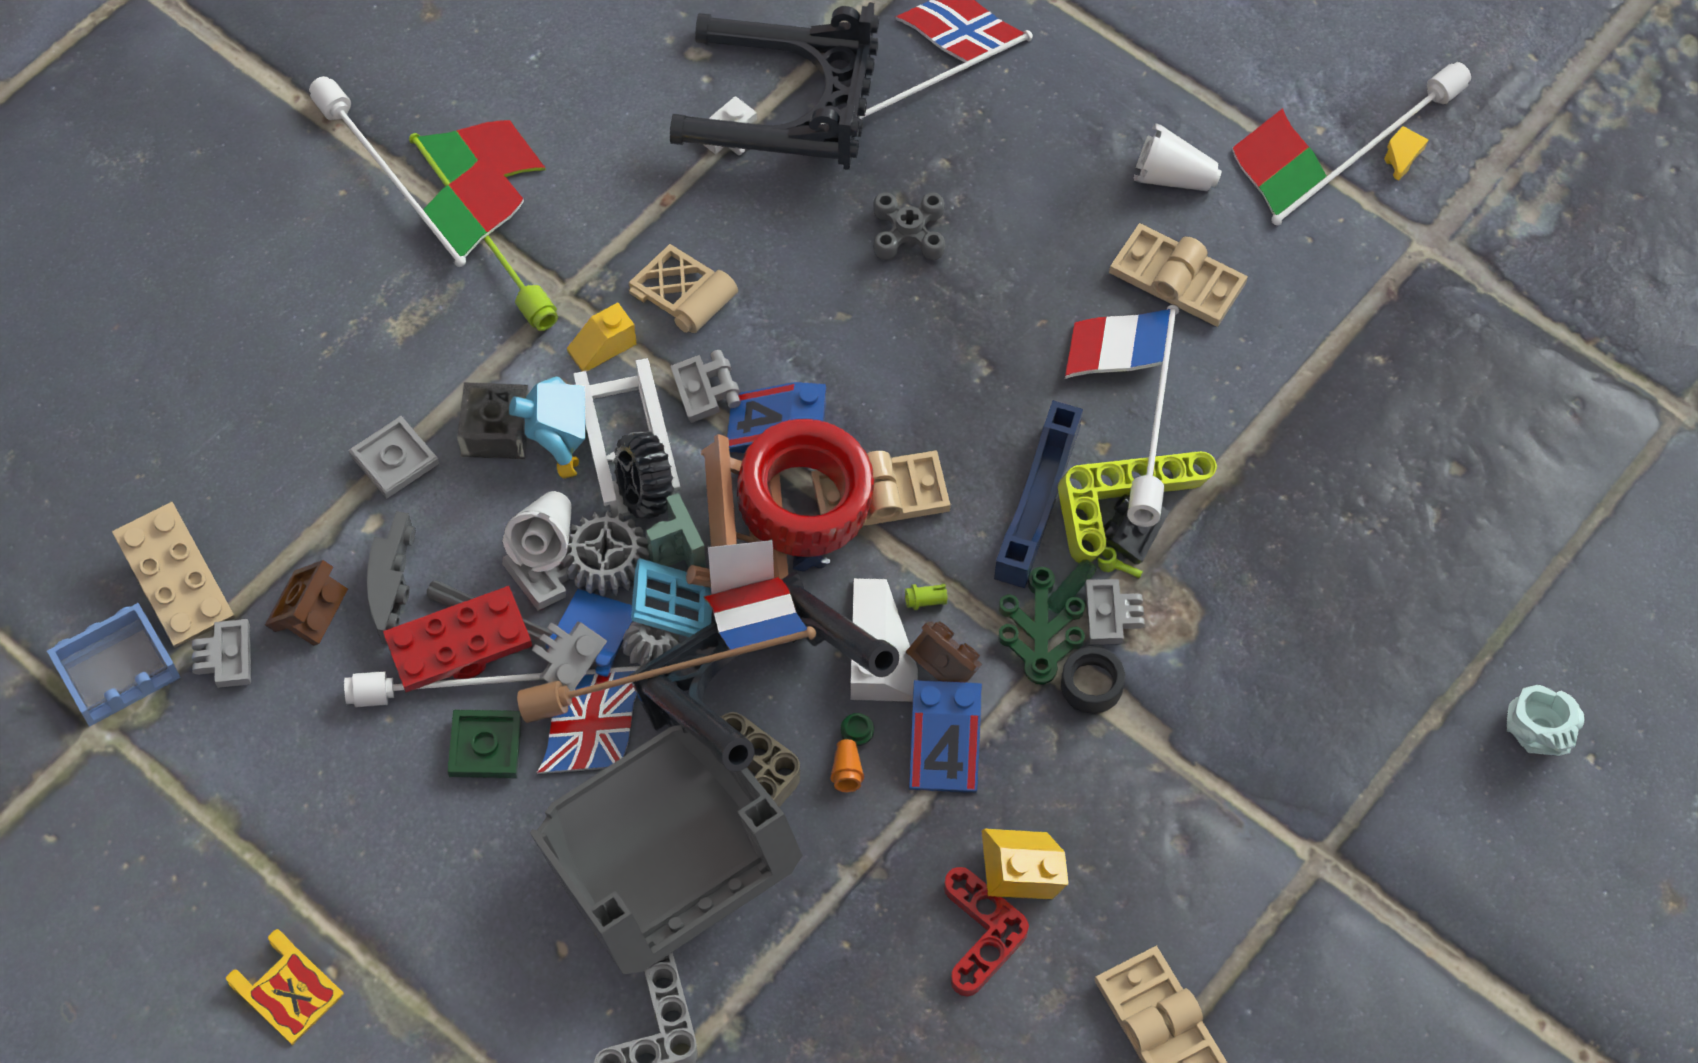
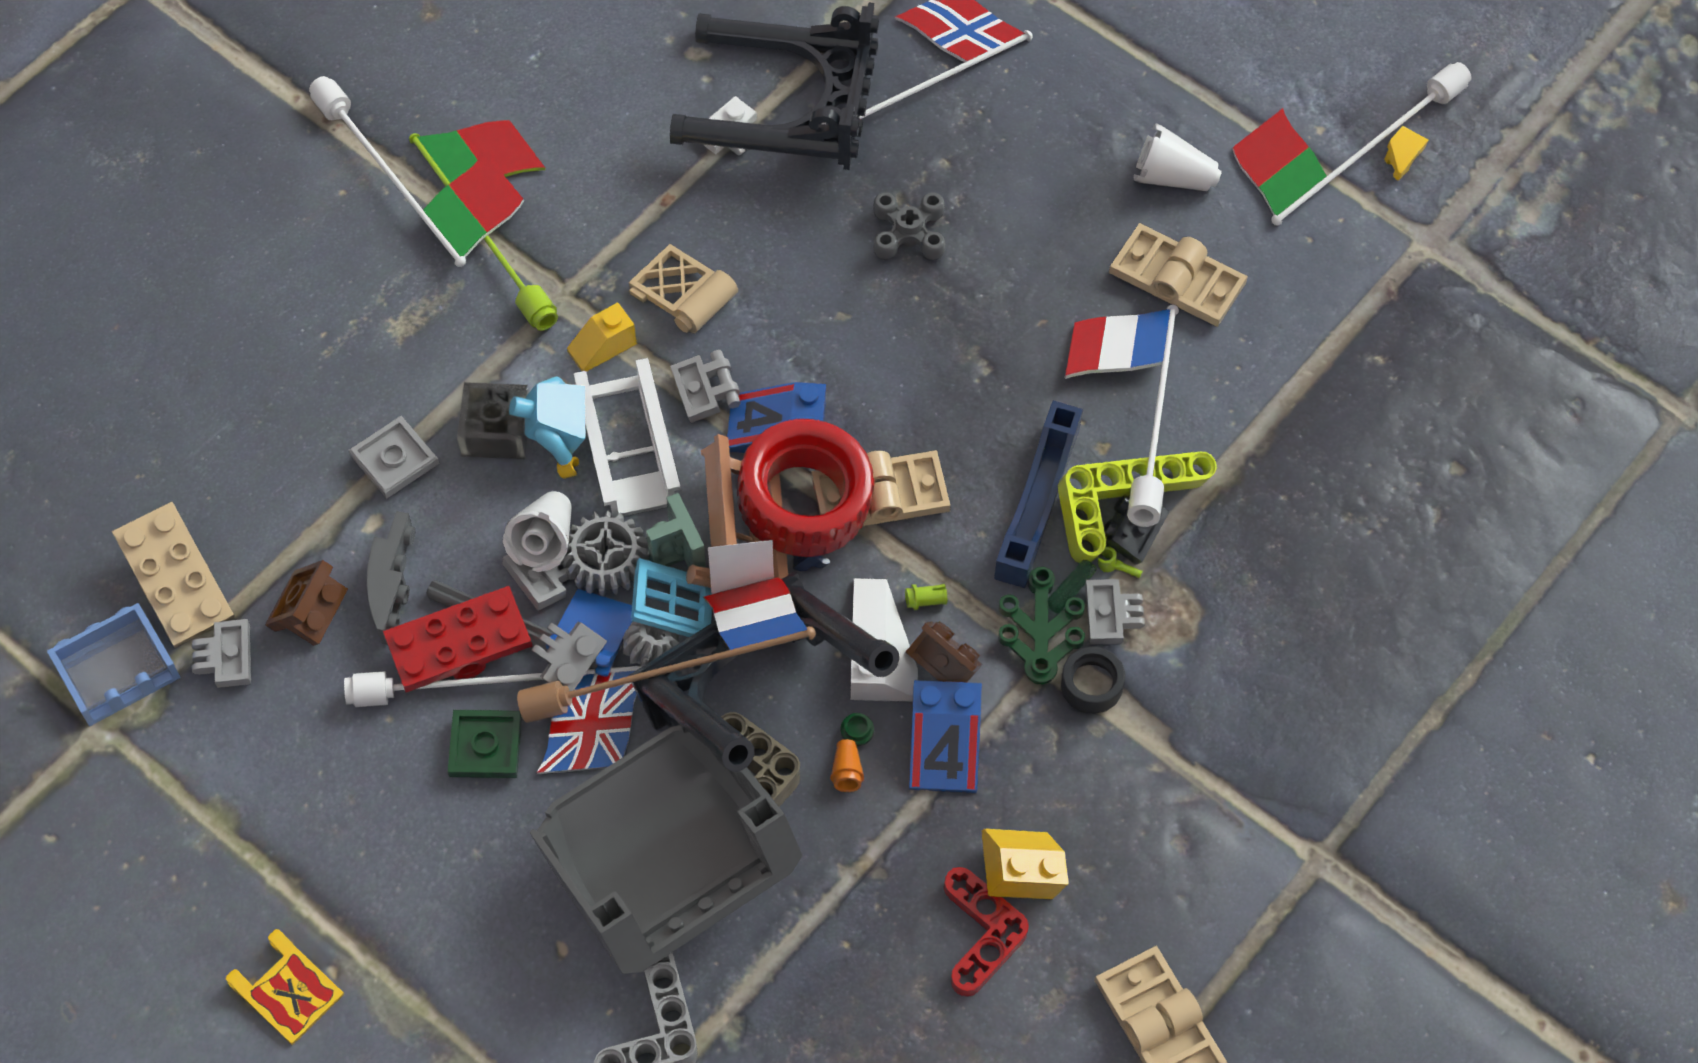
black gear [613,431,674,519] -> none
light aqua helmet [1507,685,1584,756] -> none

